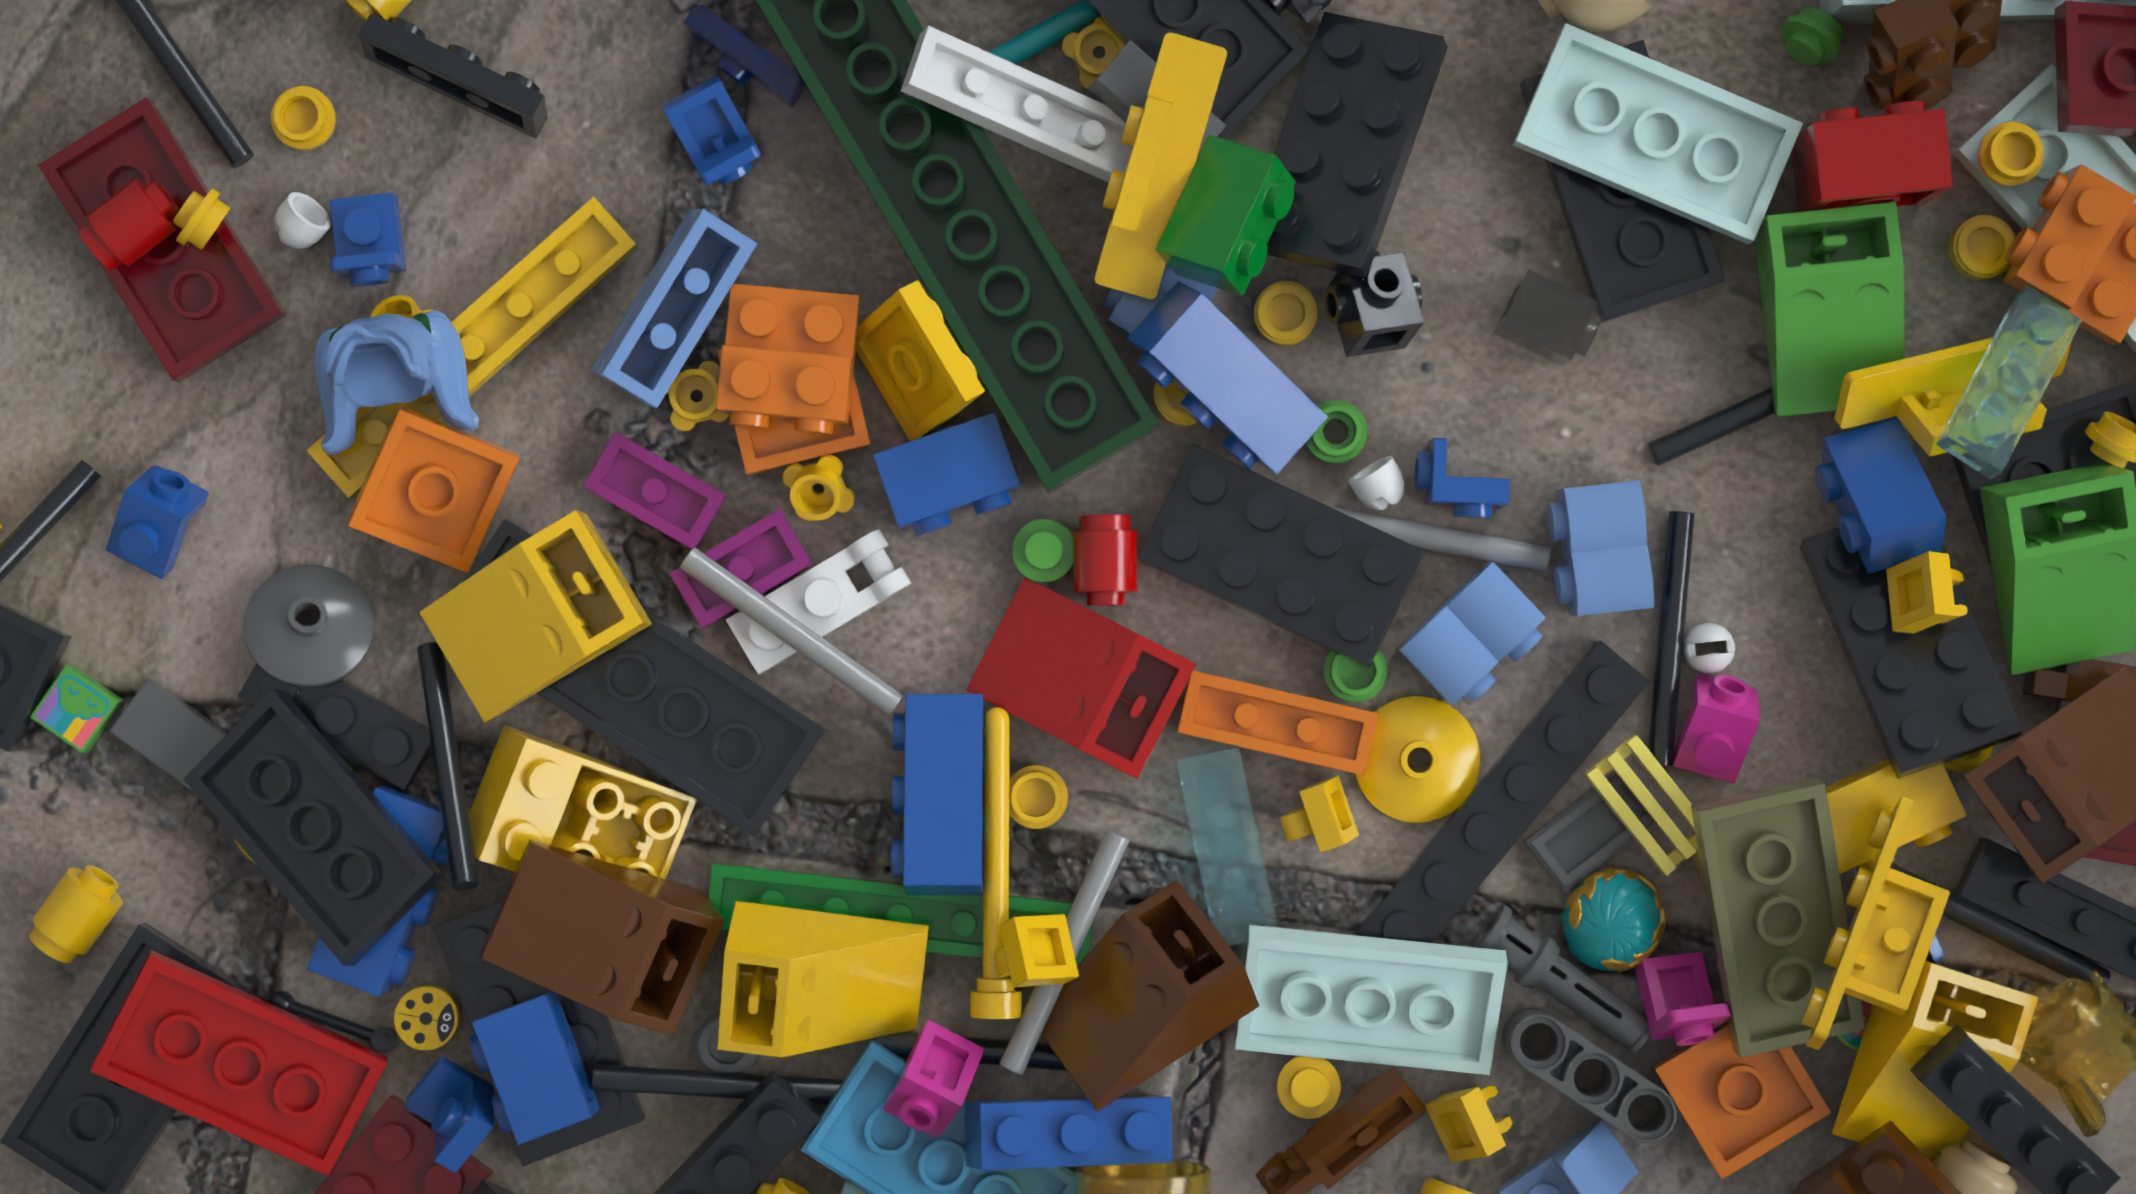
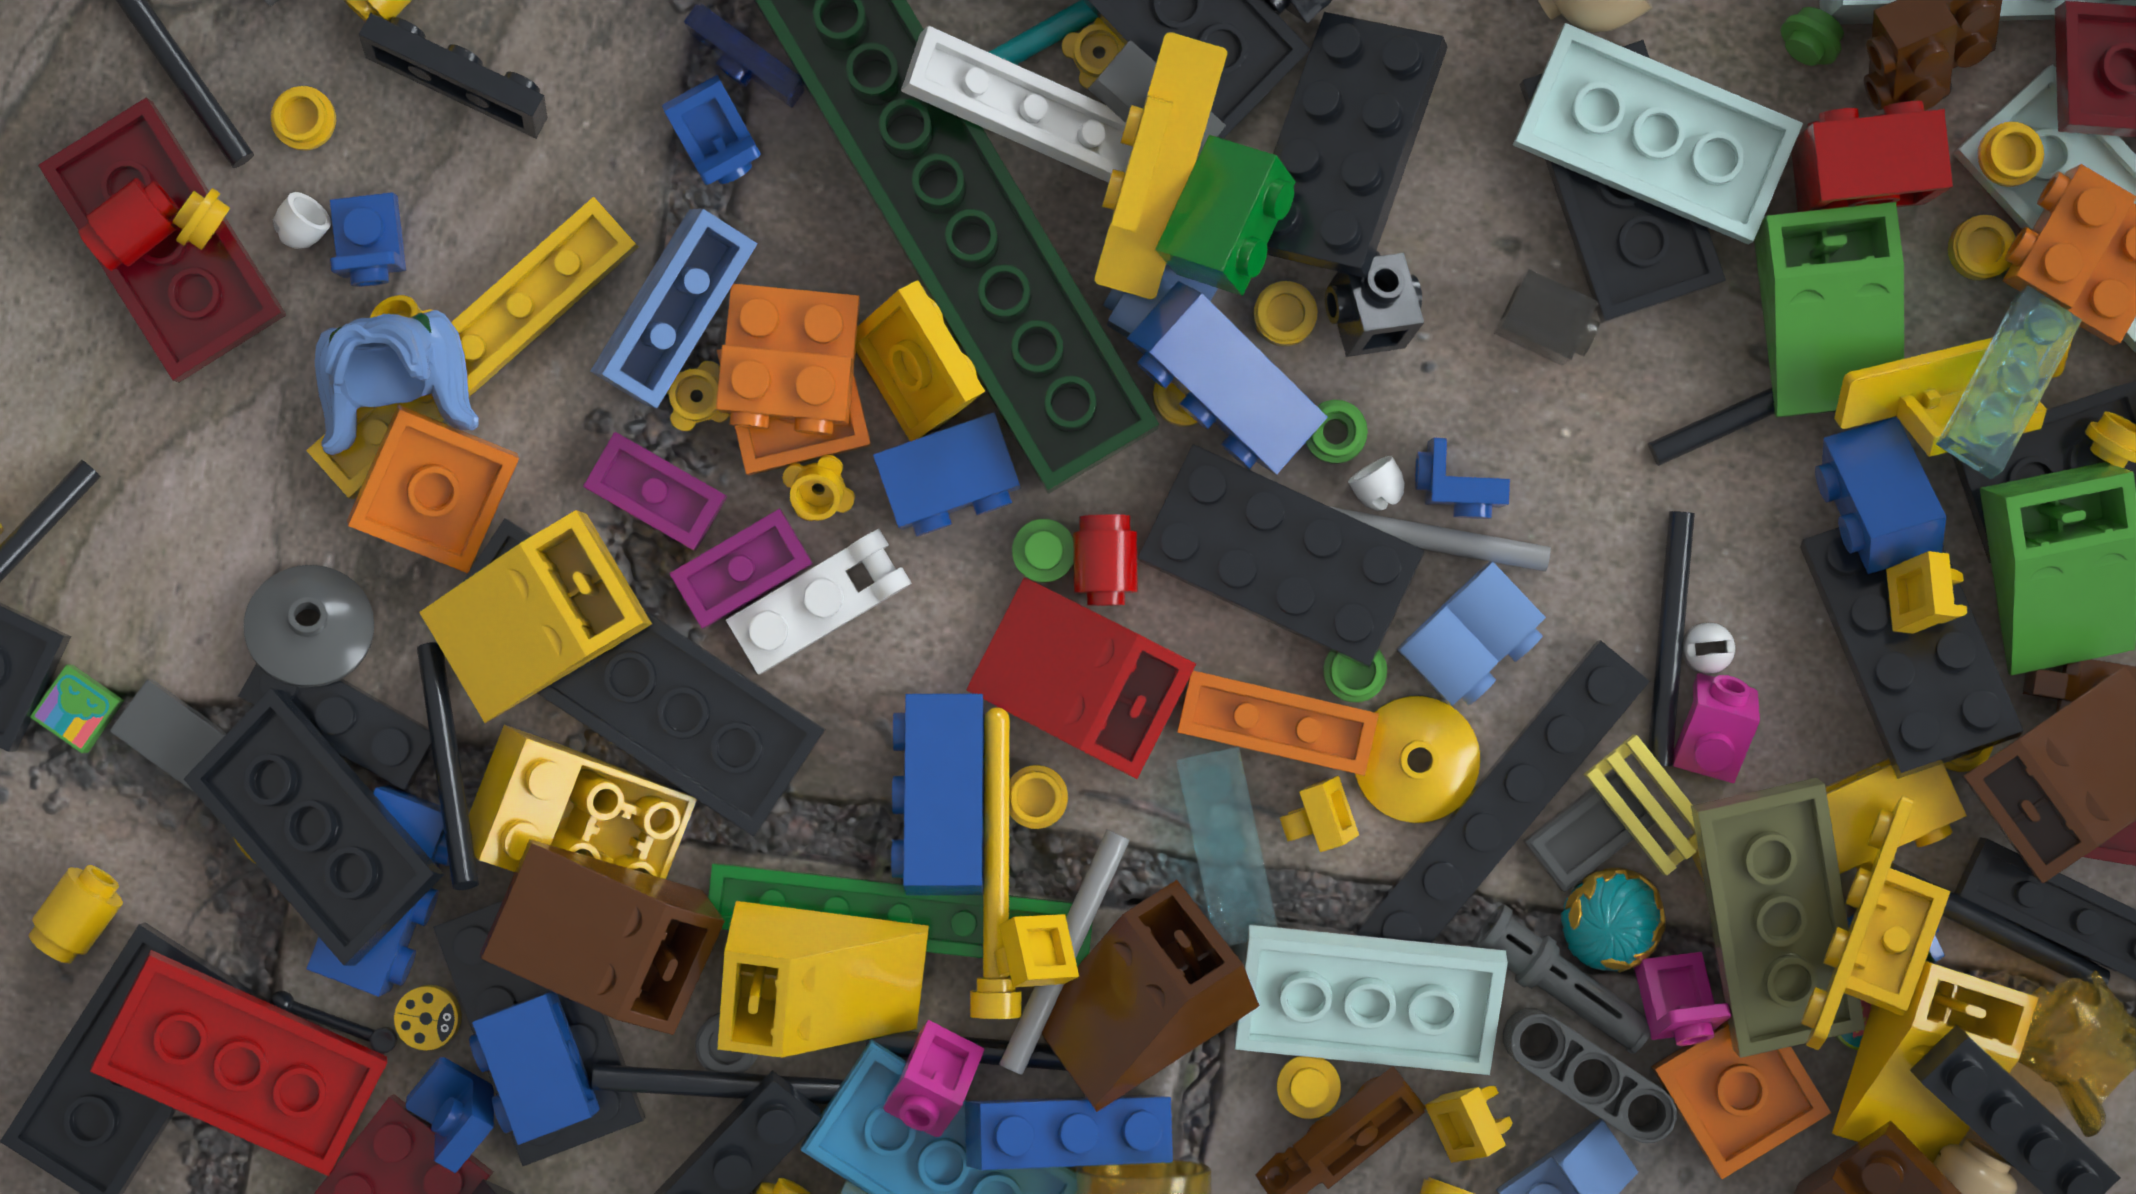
blue bracket [105,466,209,579] -> none
light grey bar [680,547,904,717] -> none
medium blue brick [1547,480,1654,616] -> none

